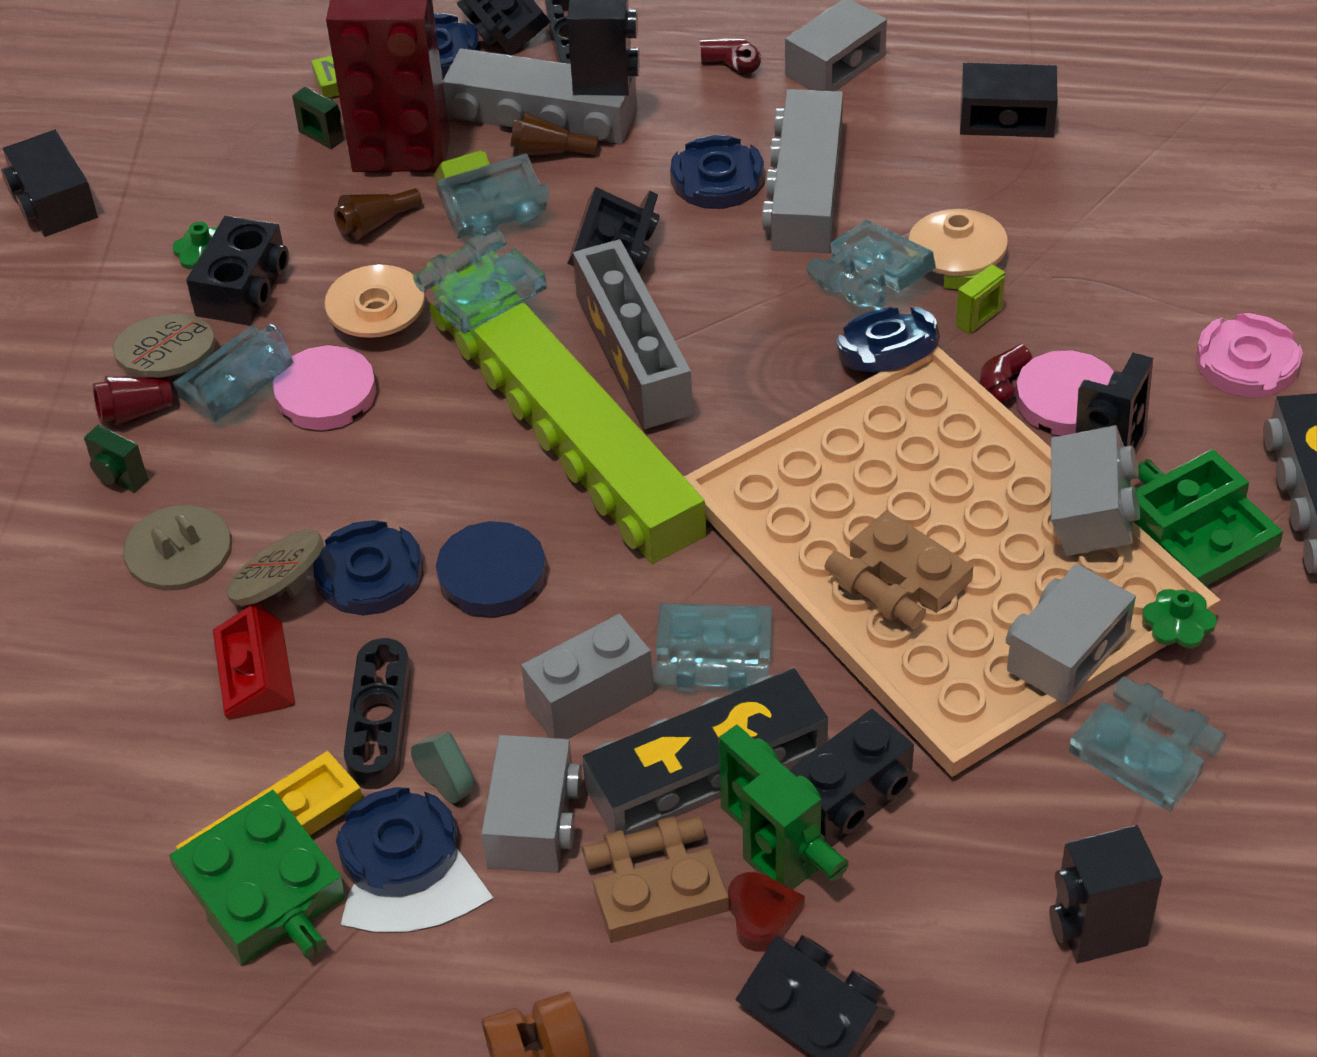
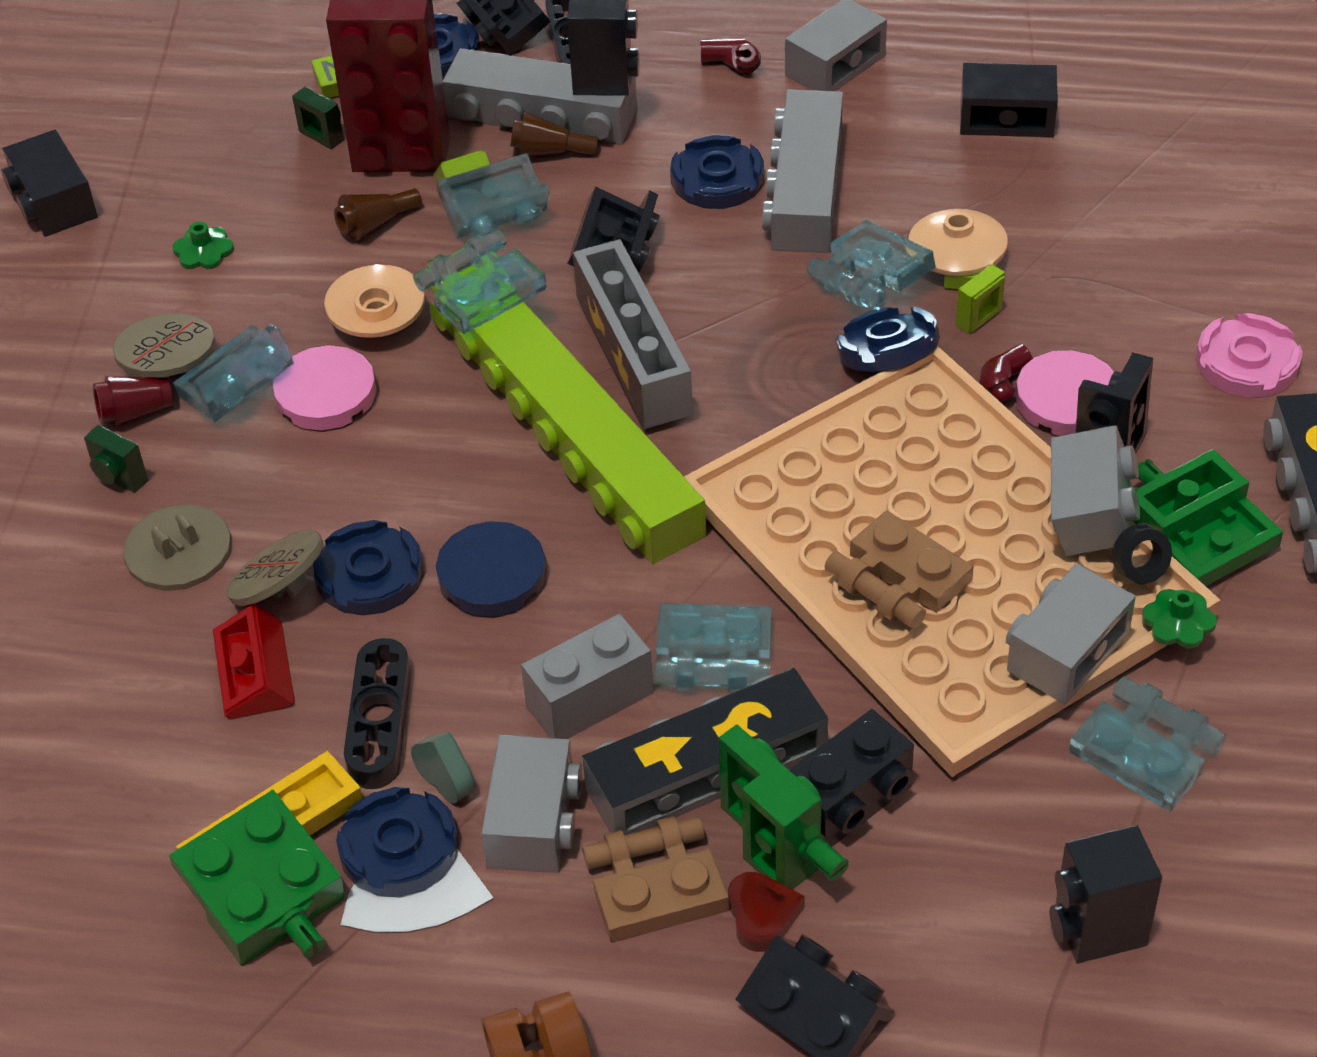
black brick [186,215,289,326] -> none
none -> black piece [1112,523,1172,585]

